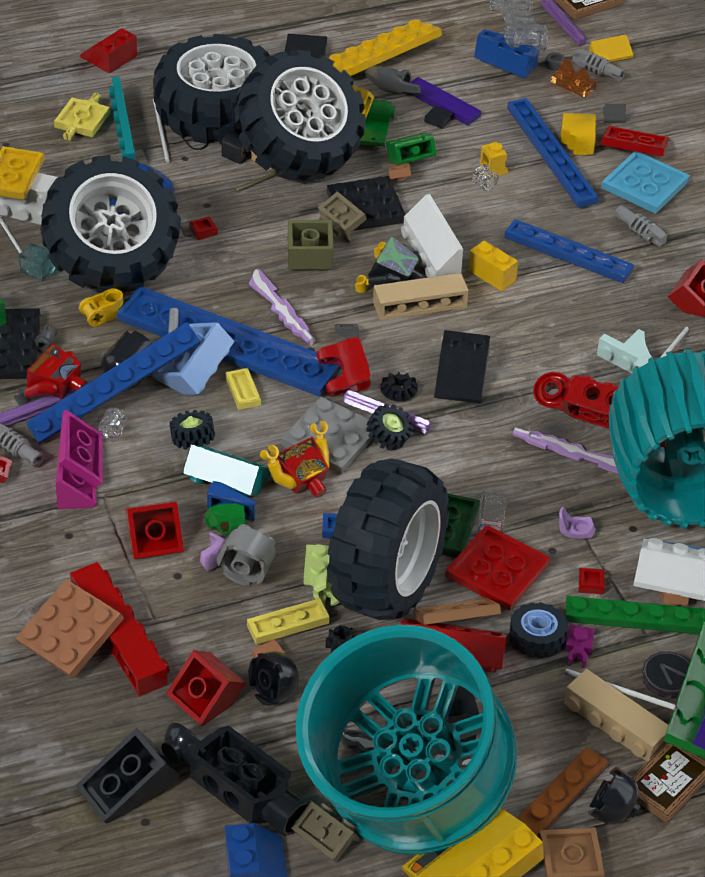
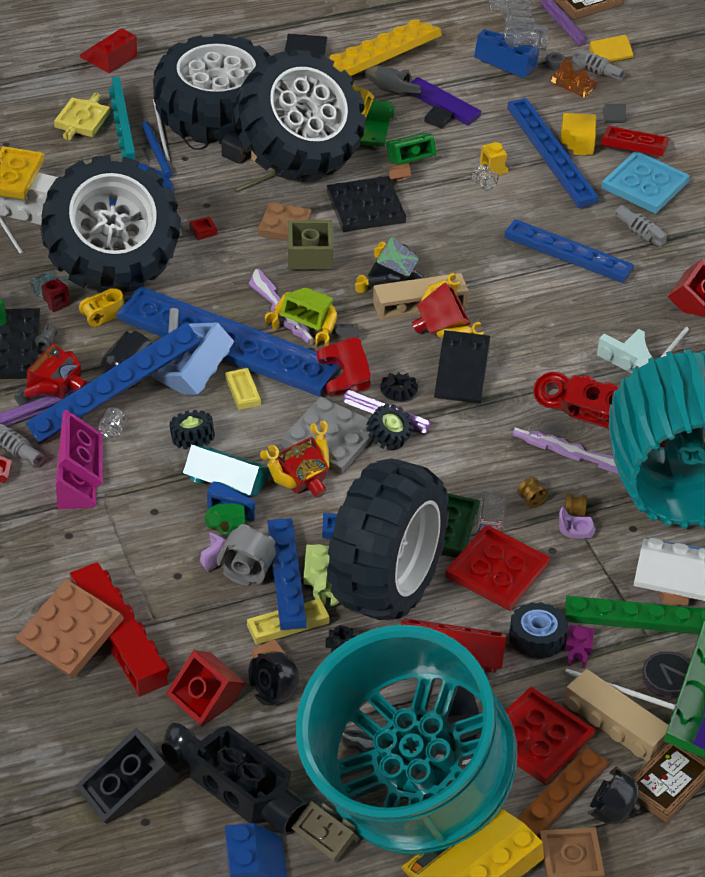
clear light blue brick [19,243,55,281] -> none
red slope [125,501,184,559] -> none
dark tan bracket [318,192,367,243] -> none
white slope [401,194,463,278] -> none
medium nougat tile [413,598,501,625] -> none
yellow brick [468,240,518,291] -> none
red tile [578,568,605,595] -> none
none -> dark red leg [30,271,71,312]
none -> blue bar [142,121,173,179]
none -> medium nougat plate [258,202,311,241]
none -> lime torso [265,288,337,347]
none -> blue plate [267,518,307,630]
none -> red torso [412,273,484,338]
none -> red plate [506,686,595,785]
none -> pearl gold wheel [517,477,548,508]
none -> pearl gold wheel [565,493,587,517]

